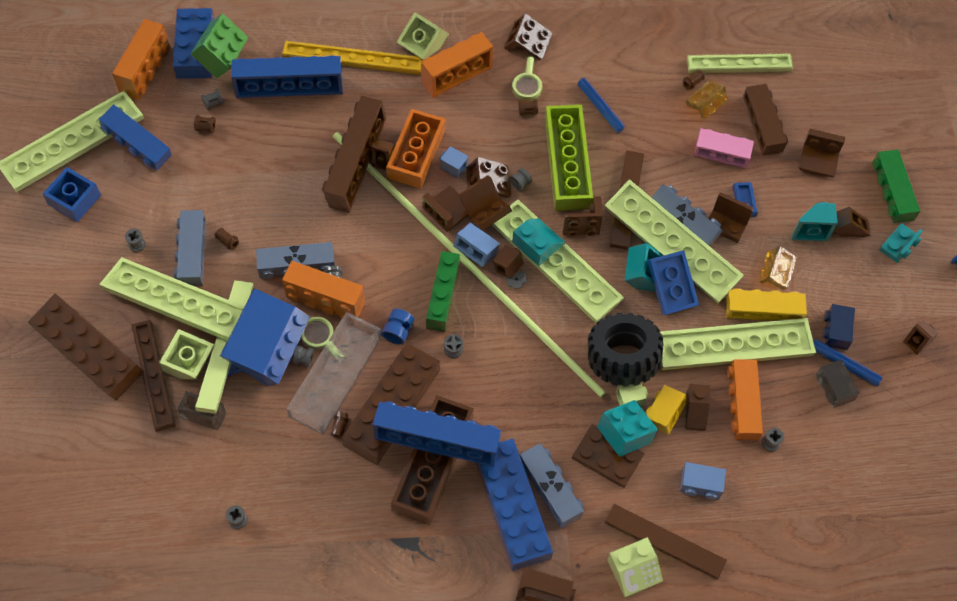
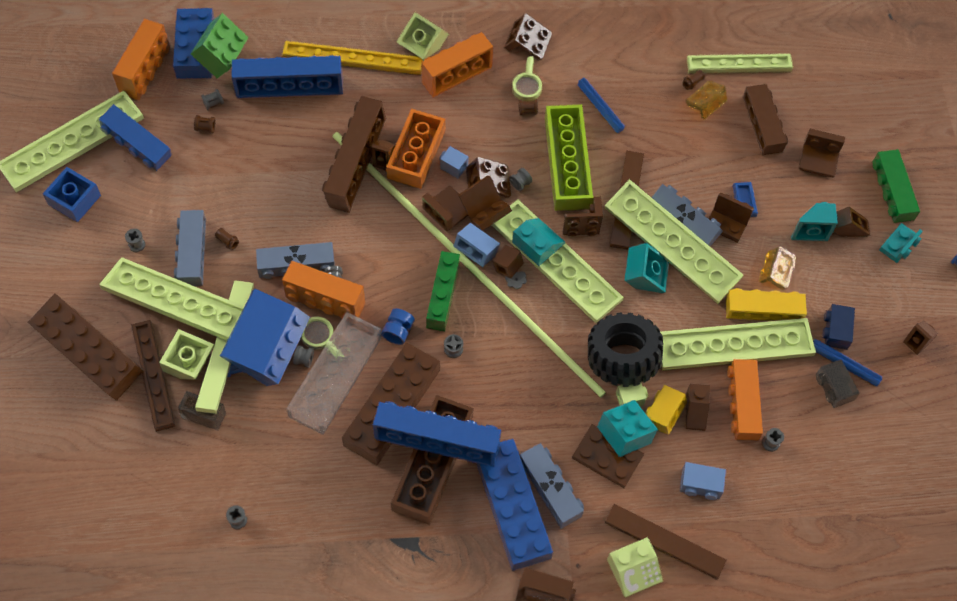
reddish brown pin [330,411,349,438] -> none
blue plate [648,250,699,315] -> none
bright pink brick [694,128,754,168] -> none

